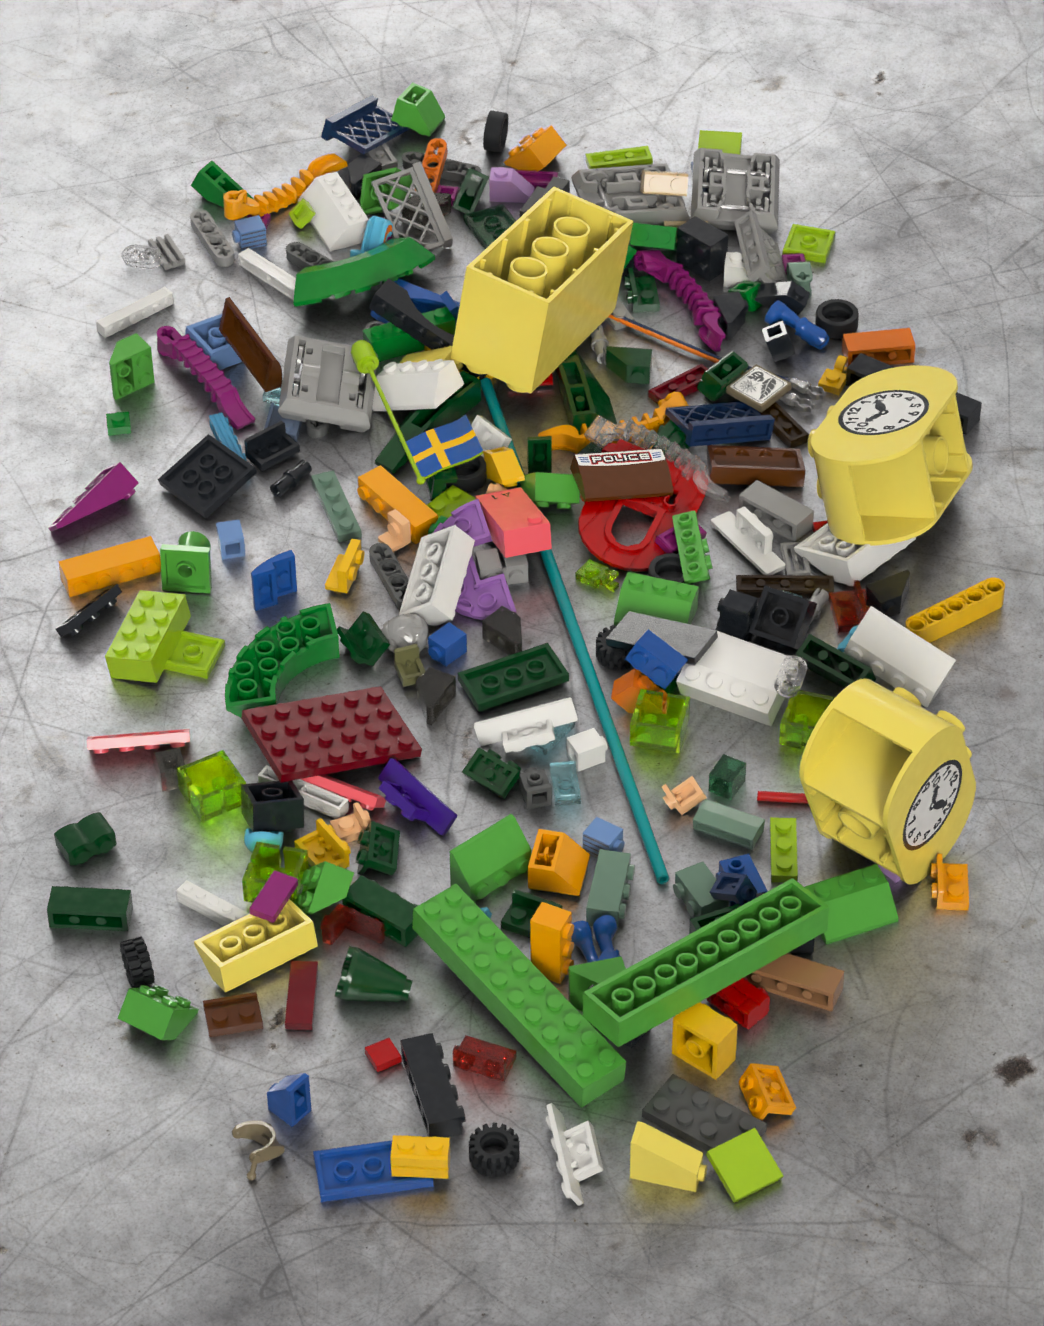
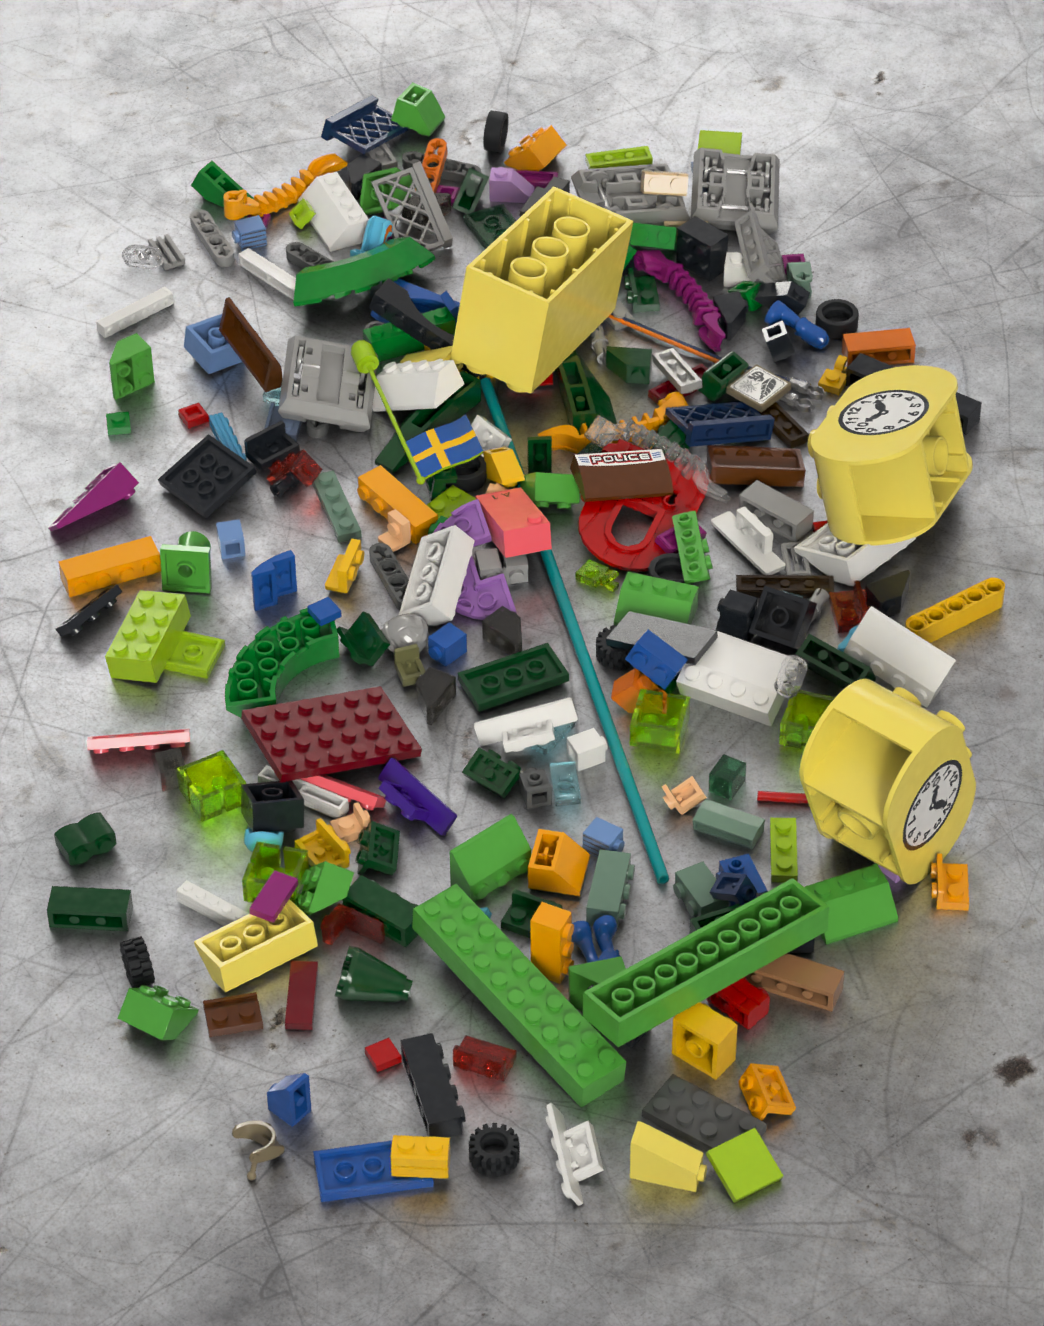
magenta piece [157,326,255,430] -> none
lime tile [782,224,835,263] -> none
none -> red tile [178,402,209,429]
none -> clear red bracket [266,449,323,487]
none -> blue tile [307,596,342,626]
none -> light grey plate [652,348,702,394]

